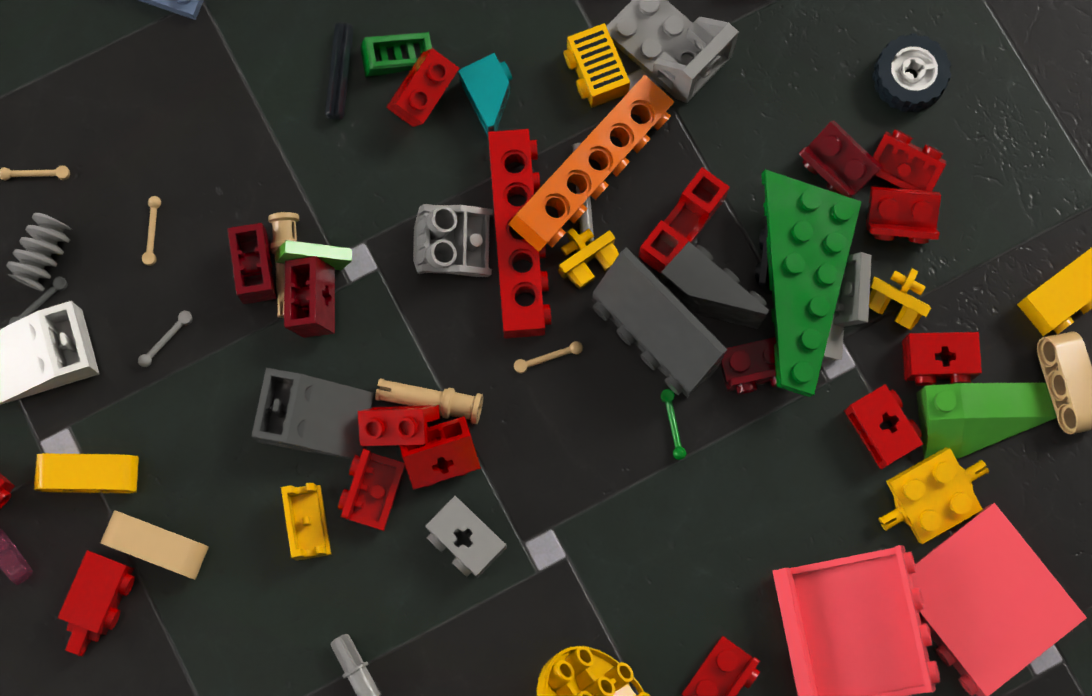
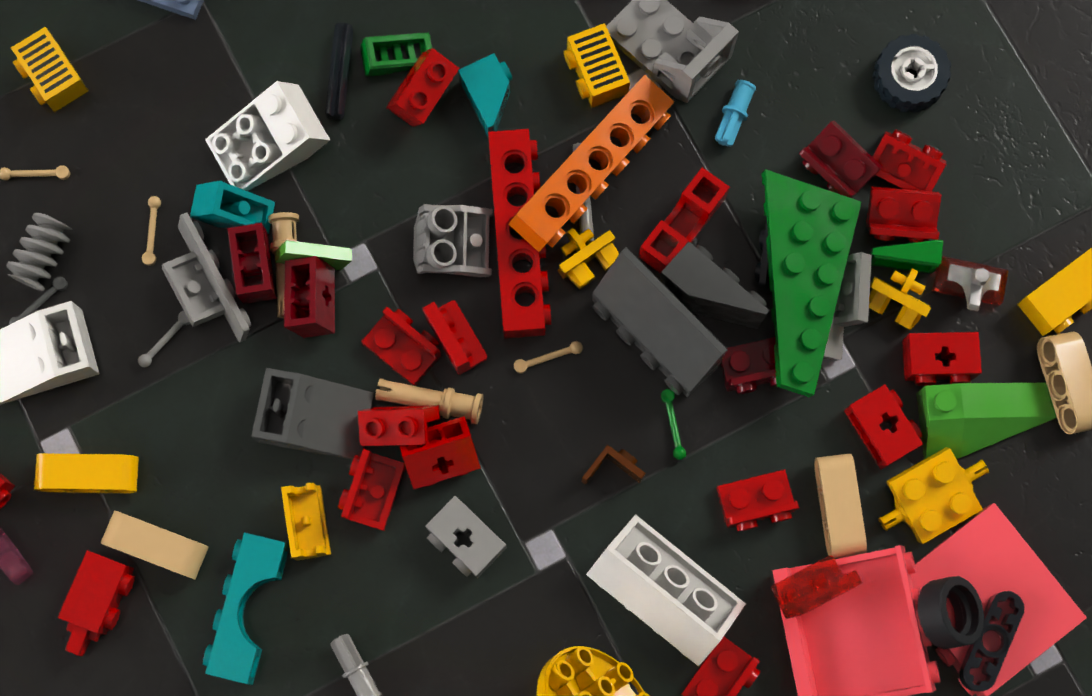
none -> yellow brick [11,26,88,112]
none -> light grey bracket [162,212,251,343]
none -> teal slope [190,181,275,234]
none -> teal arch [203,532,290,685]
none -> white slope [205,81,330,191]
none -> red bracket [361,306,441,386]
none -> red bracket [422,300,488,375]
none -> reddish brown bracket [581,445,646,485]
none -> white slope [586,514,746,666]
none -> medium azure axle [715,80,756,147]
none -> red bracket [716,469,799,532]
none -> clear red bracket [771,556,862,619]
none -> tan beam [814,453,867,559]
none -> green slope [869,240,943,274]
none -> black tyre [918,576,984,649]
none -> piece [932,256,1009,311]
none -> black beam [959,591,1024,691]

